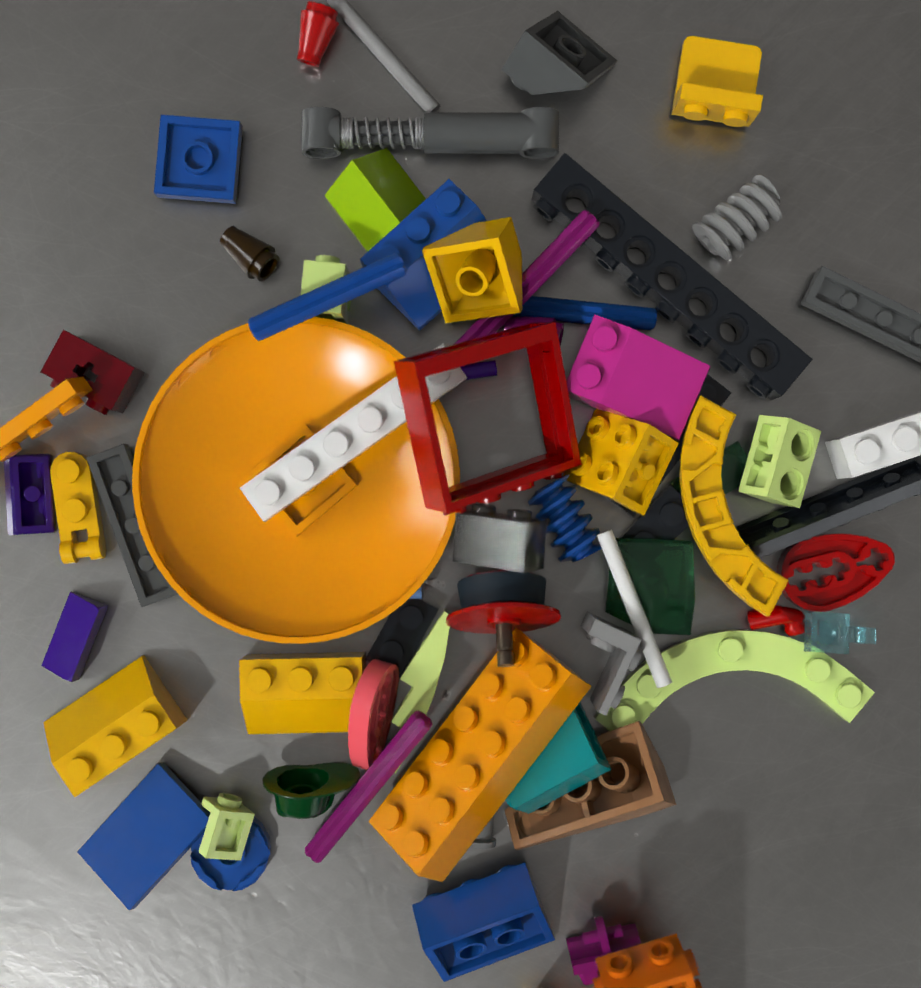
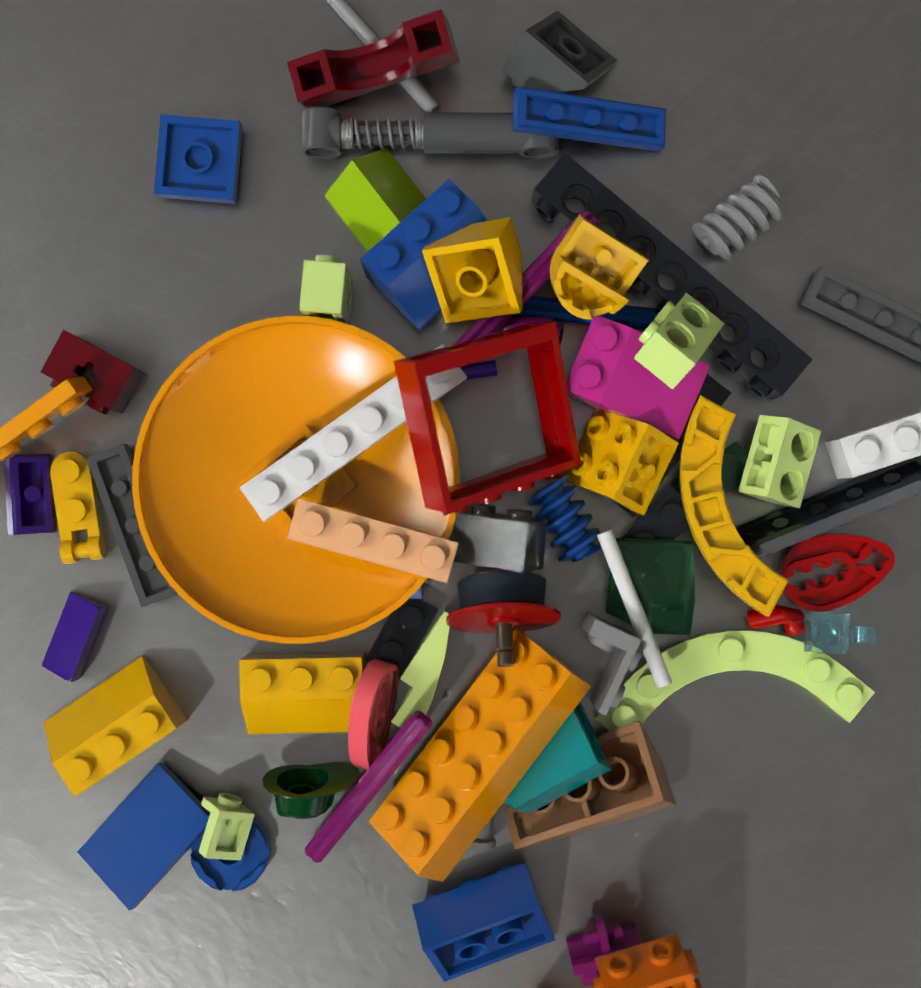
dark brown cone [220,226,280,282] -> none
blue axle [248,253,407,341] -> none
red cone [297,1,339,67] -> none
yellow bracket [671,36,763,127] -> none
none -> dark red arch [287,9,460,108]
none -> light nougat plate [287,498,458,583]
none -> blue tile [512,86,666,152]
none -> yellow slope [550,215,649,320]
none -> yellowish green brick [634,293,725,390]

